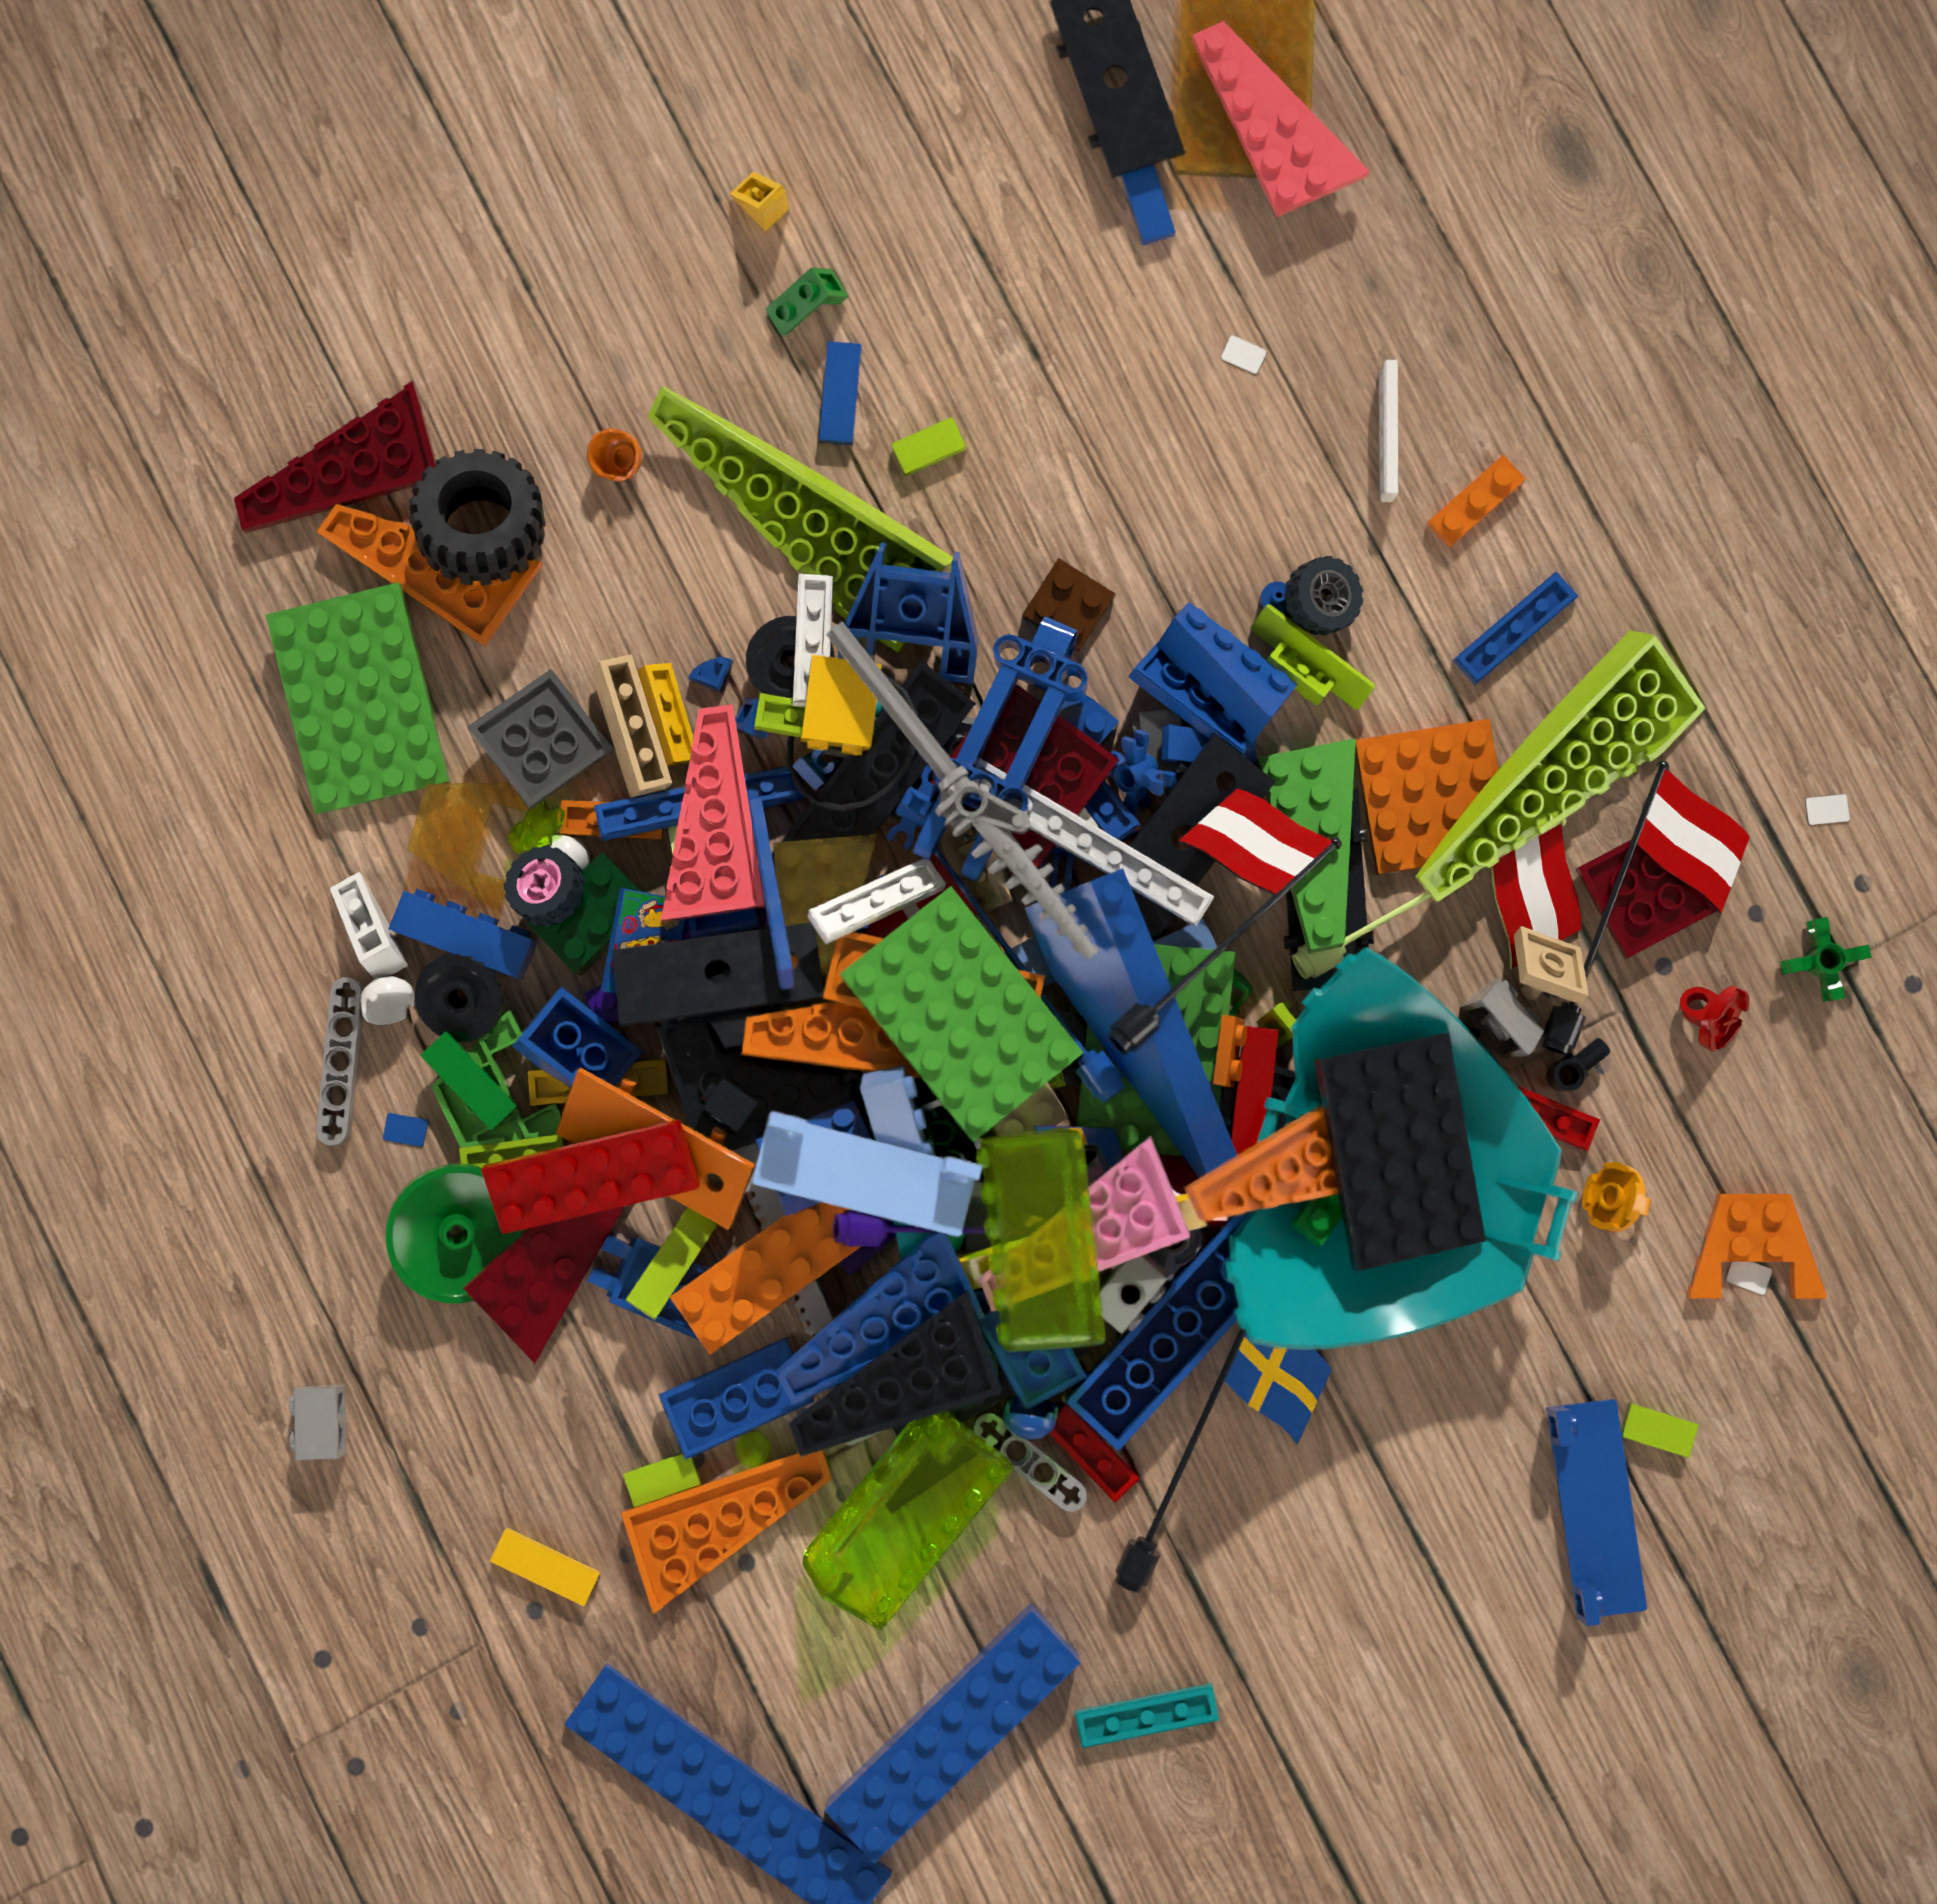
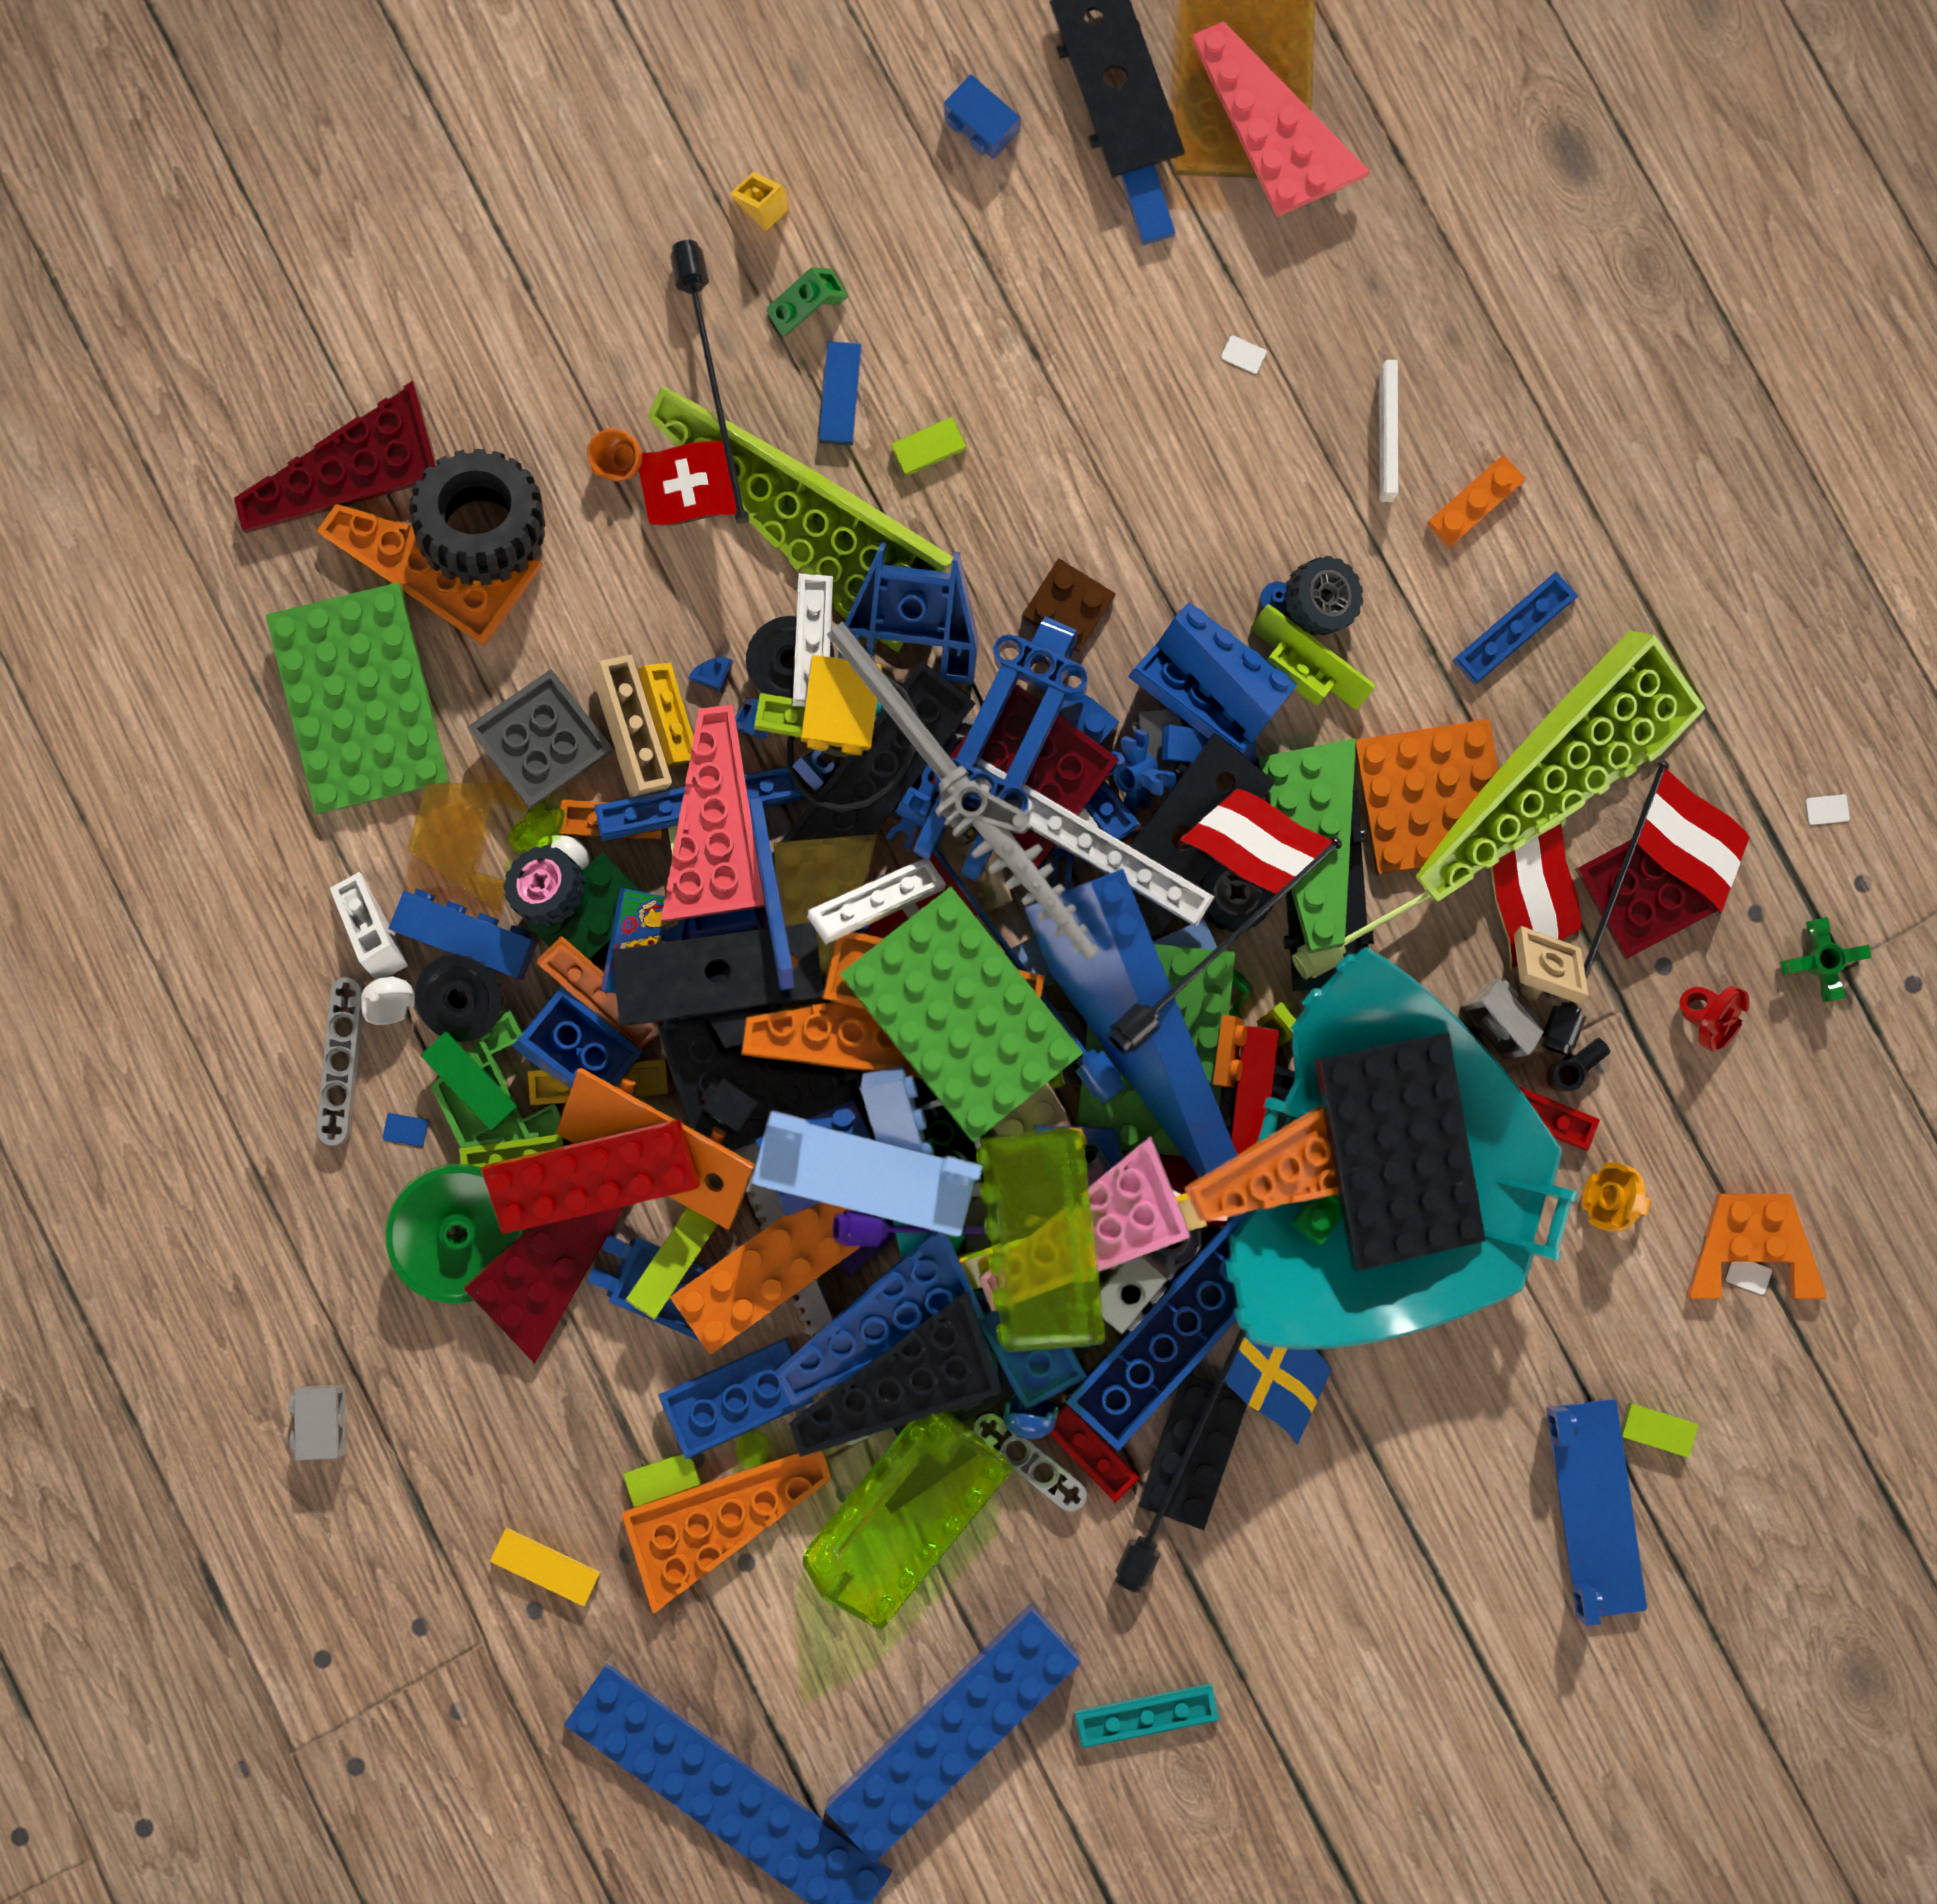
none -> orange tile [537,936,663,1050]
none -> flag [639,240,749,526]
none -> blue brick [944,74,1021,160]
none -> black plate [1137,1374,1248,1530]
none -> wheel [1199,862,1274,932]

